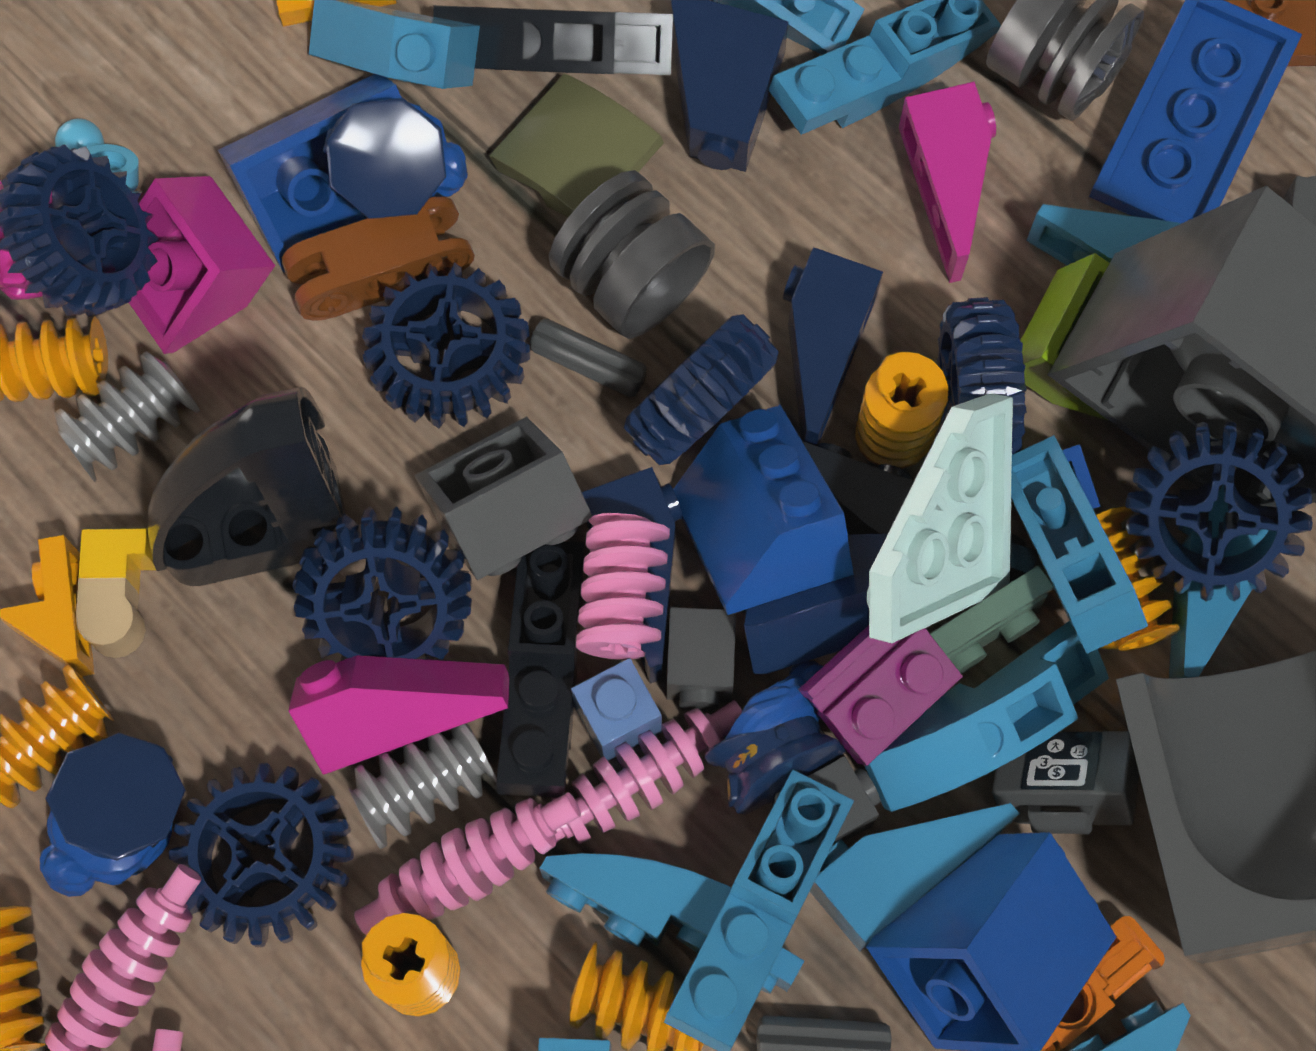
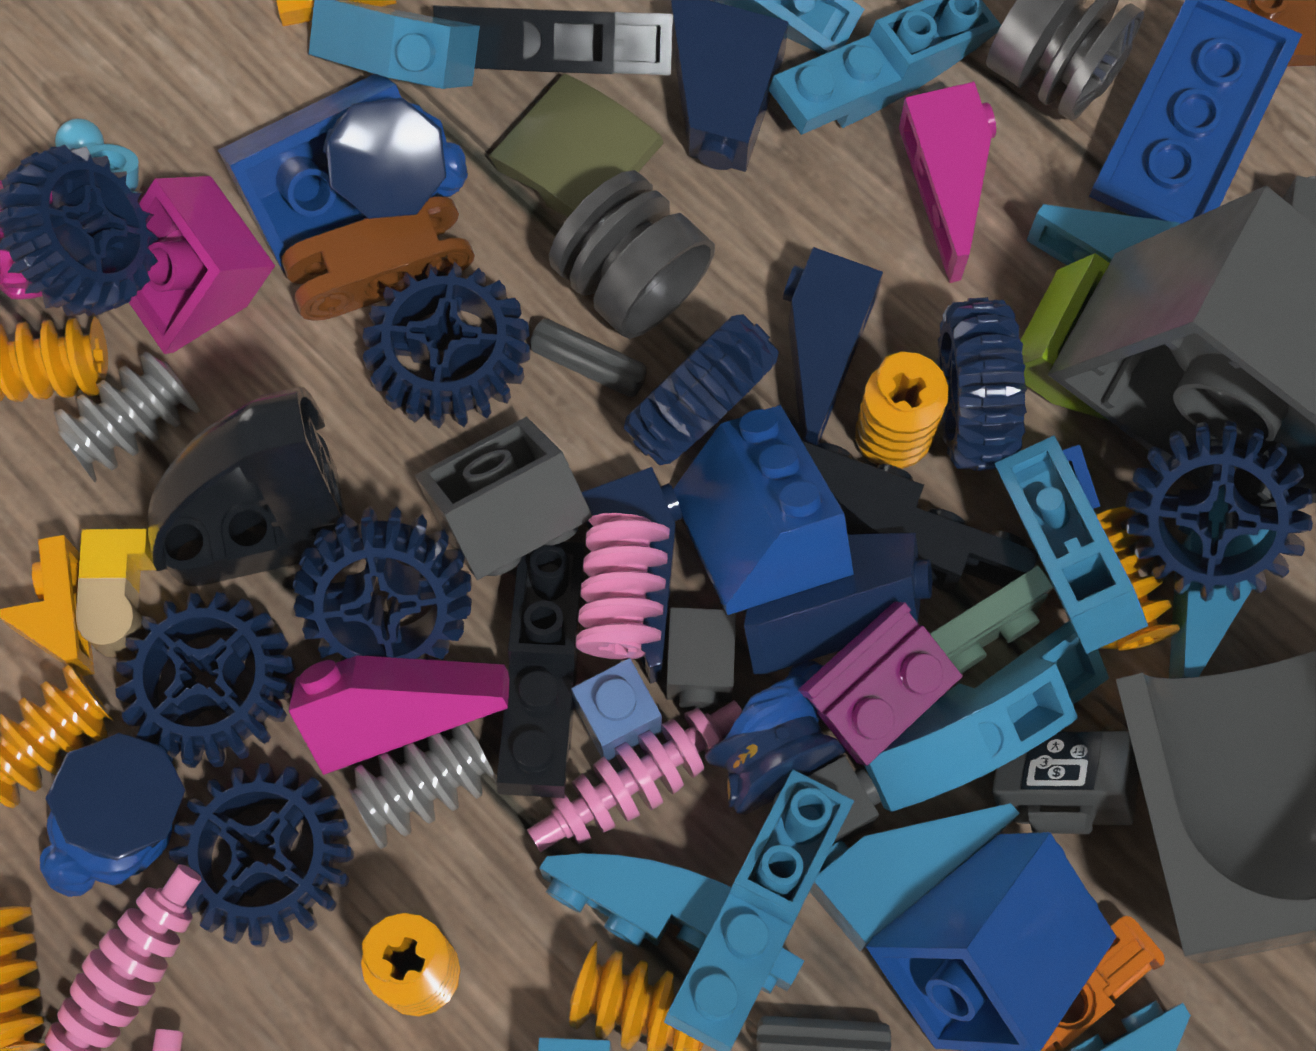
bright pink piece [354,792,581,935] -> none
light aqua plate [867,394,1013,643] -> none
none -> dark blue gear [115,592,295,768]

